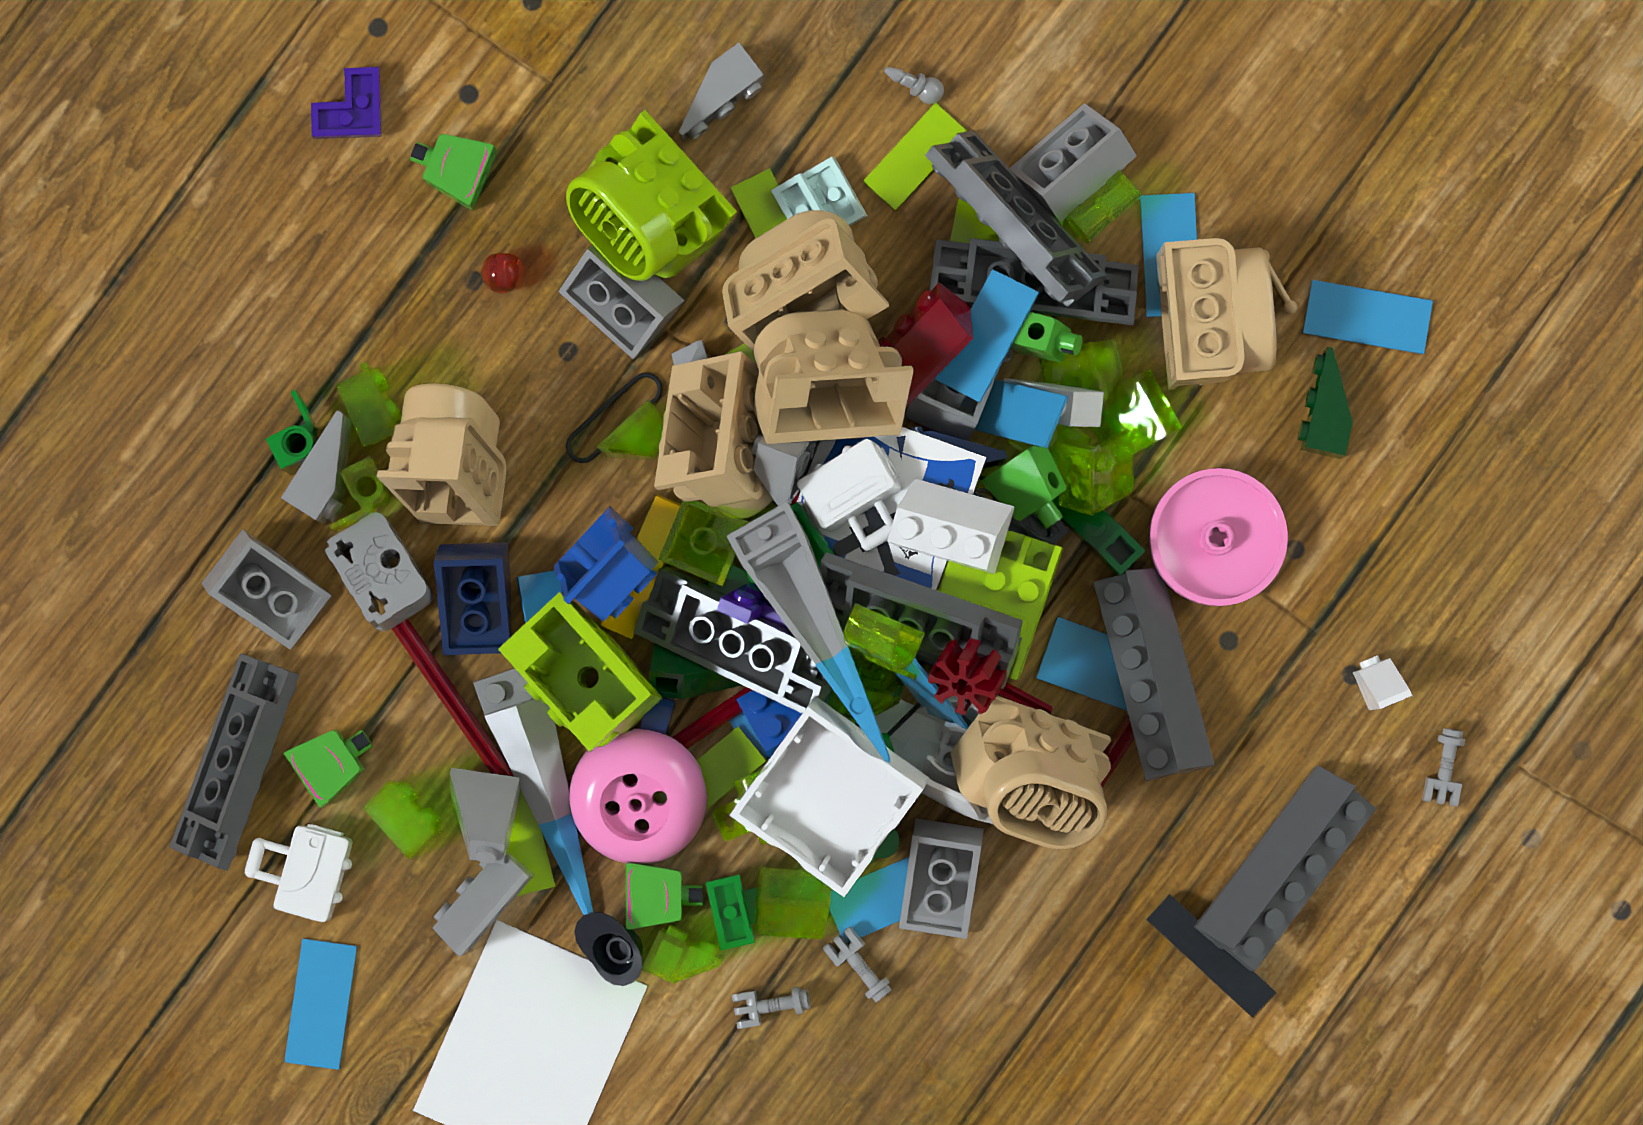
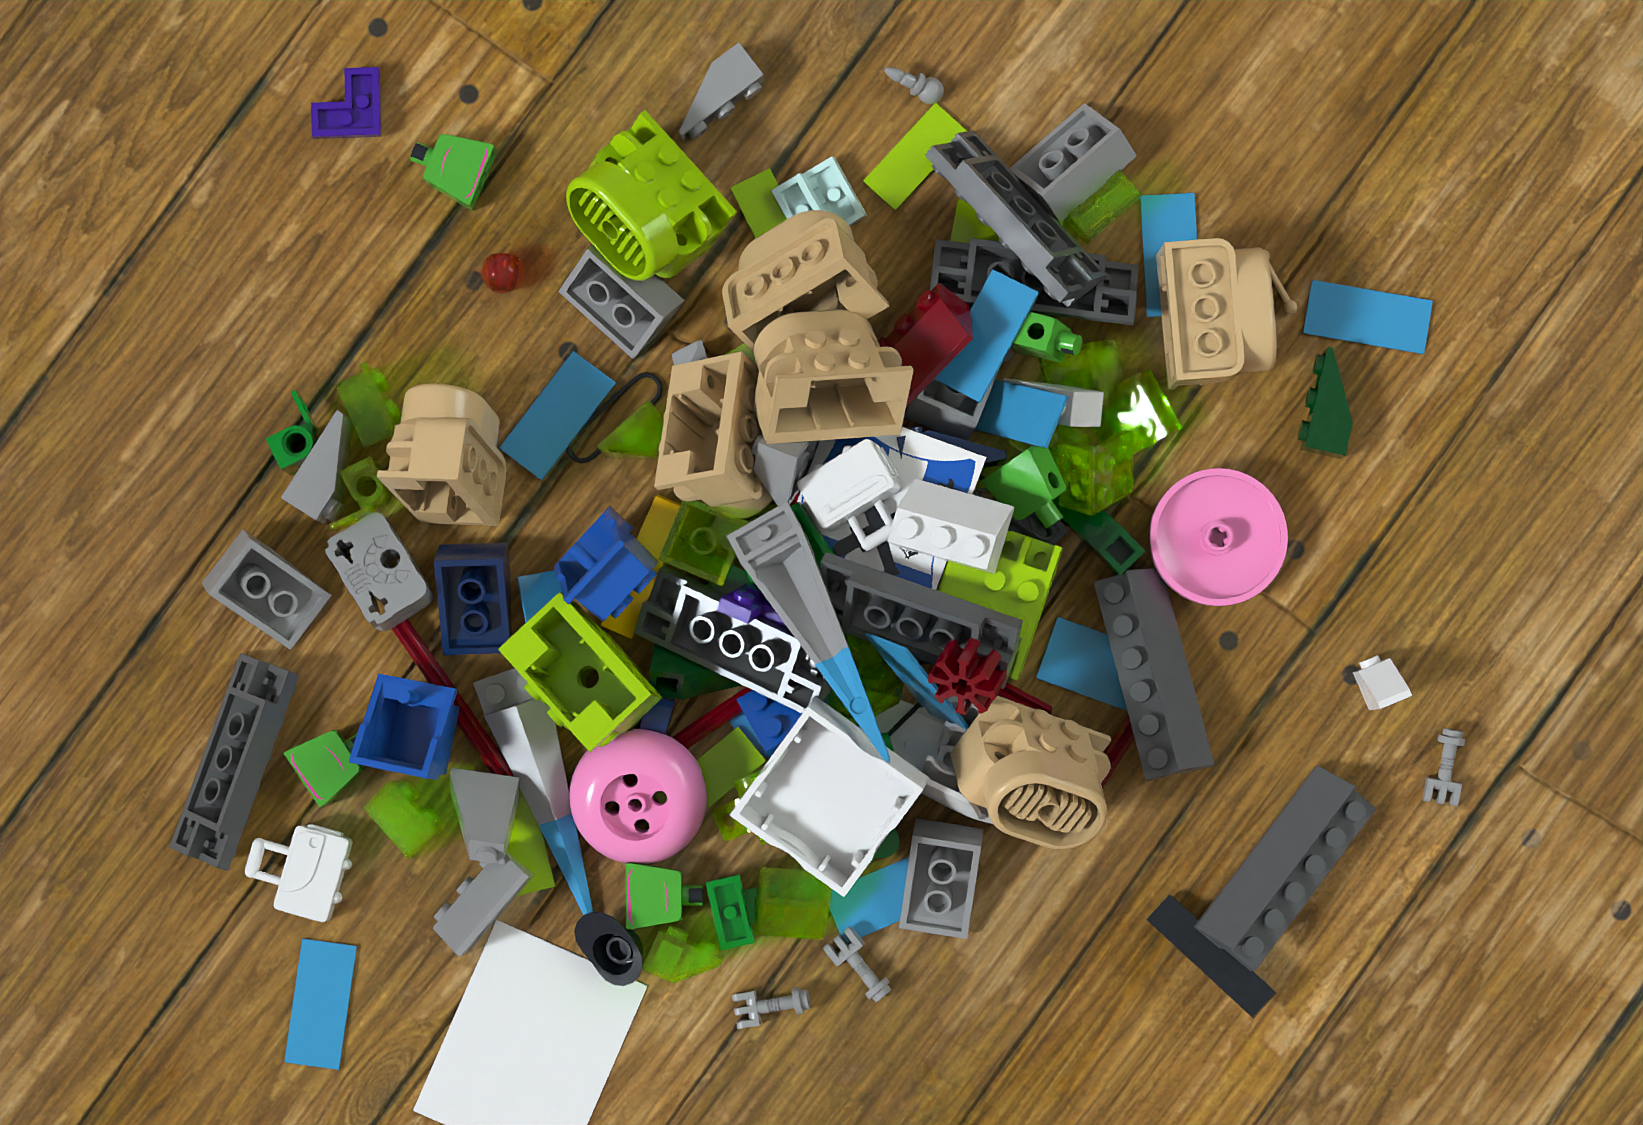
clear neon green piece [844,603,925,680] -> none
none -> blue piece [349,673,460,780]
none -> dark azure piece [499,351,616,480]

